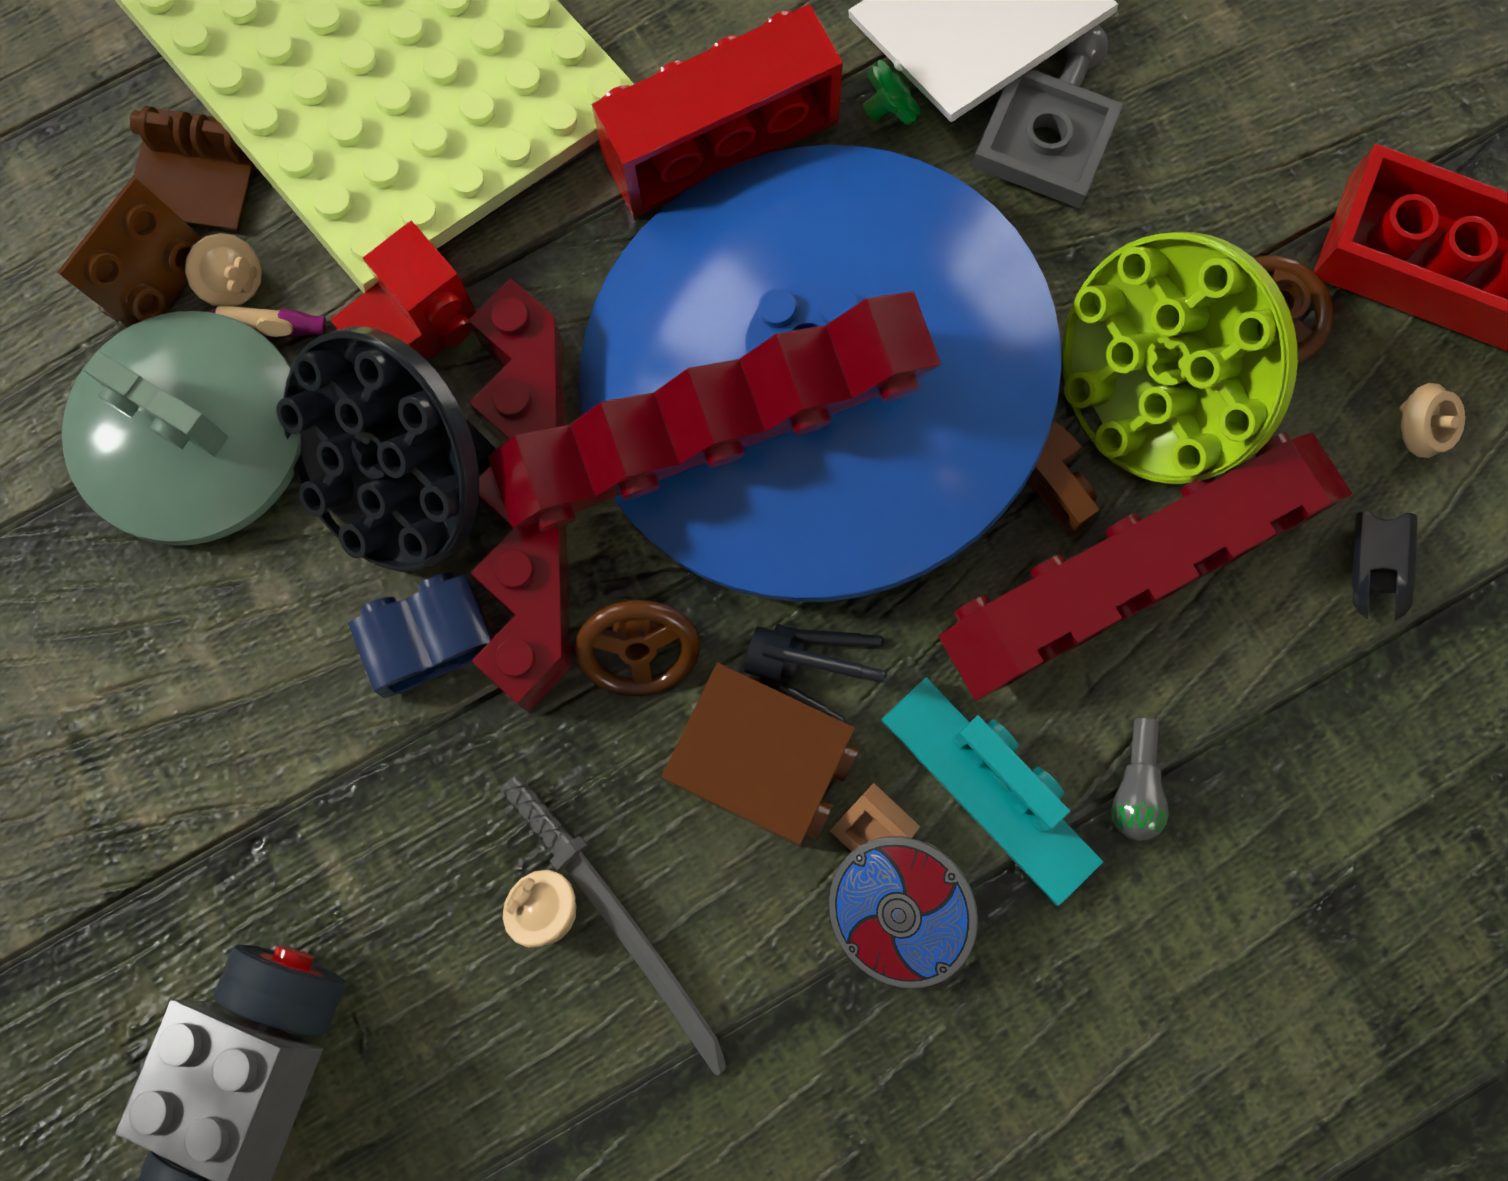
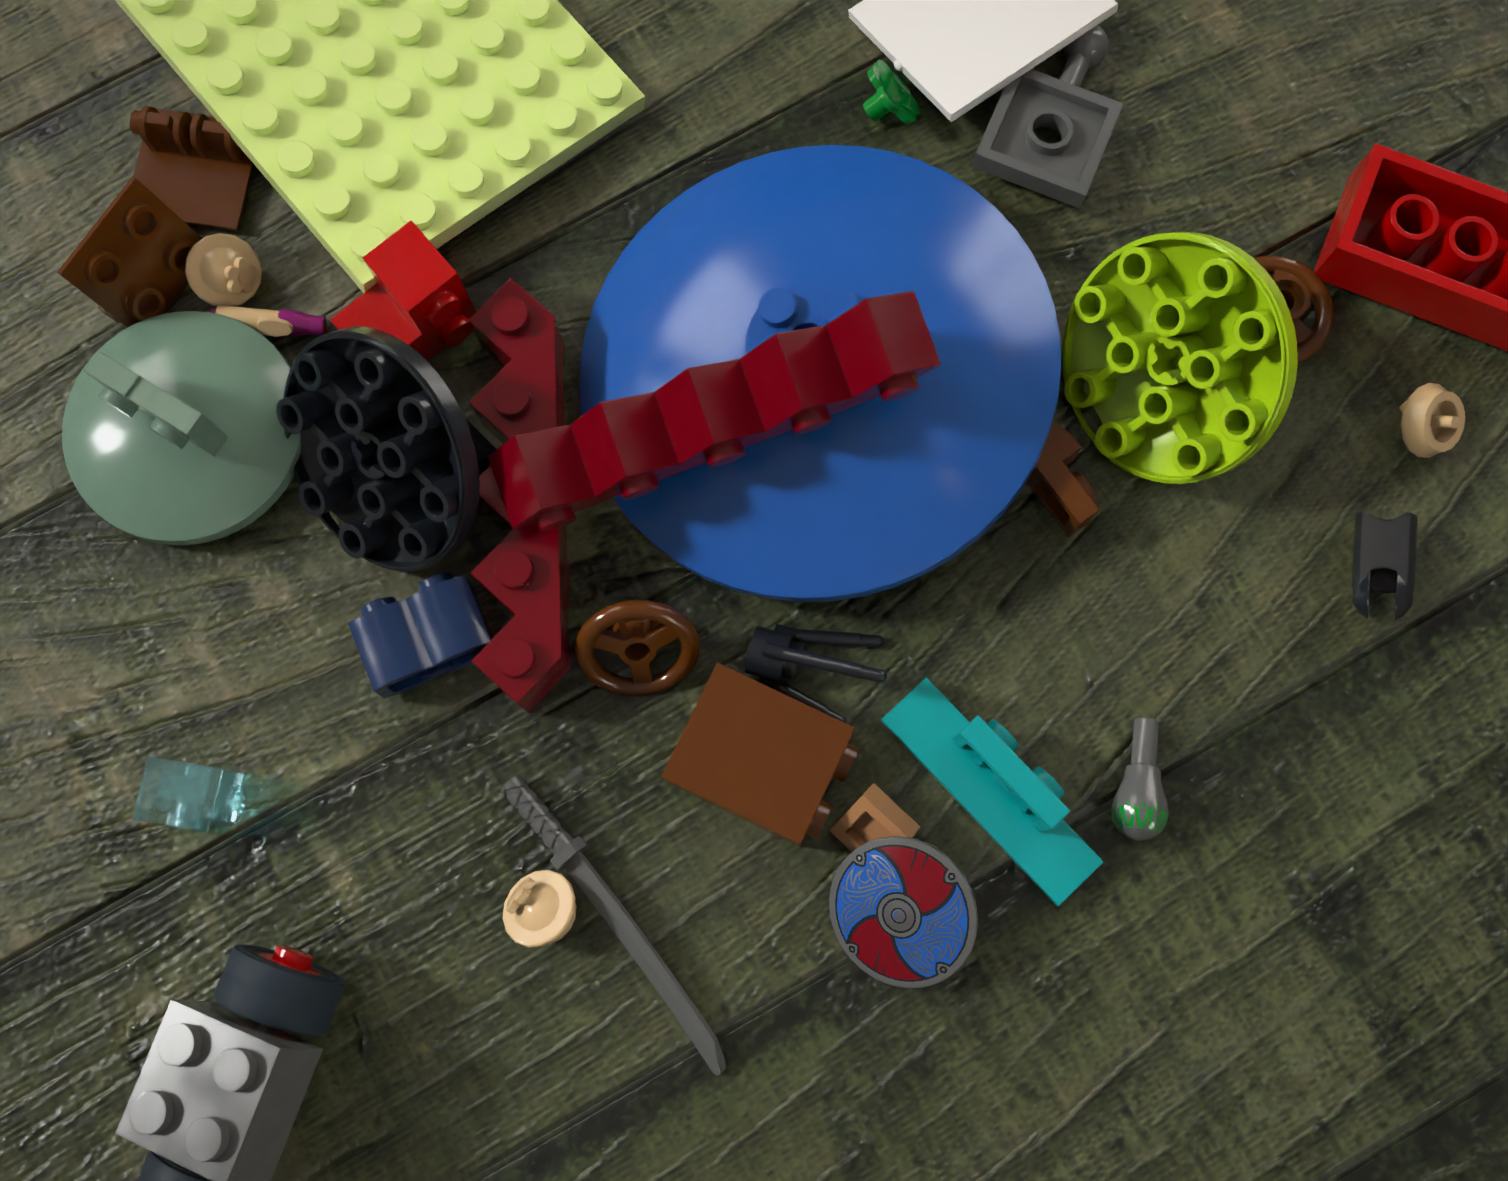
red brick [591,4,843,218] -> none
dark red brick [938,432,1353,701] -> none
none -> clear light blue brick [132,756,246,832]

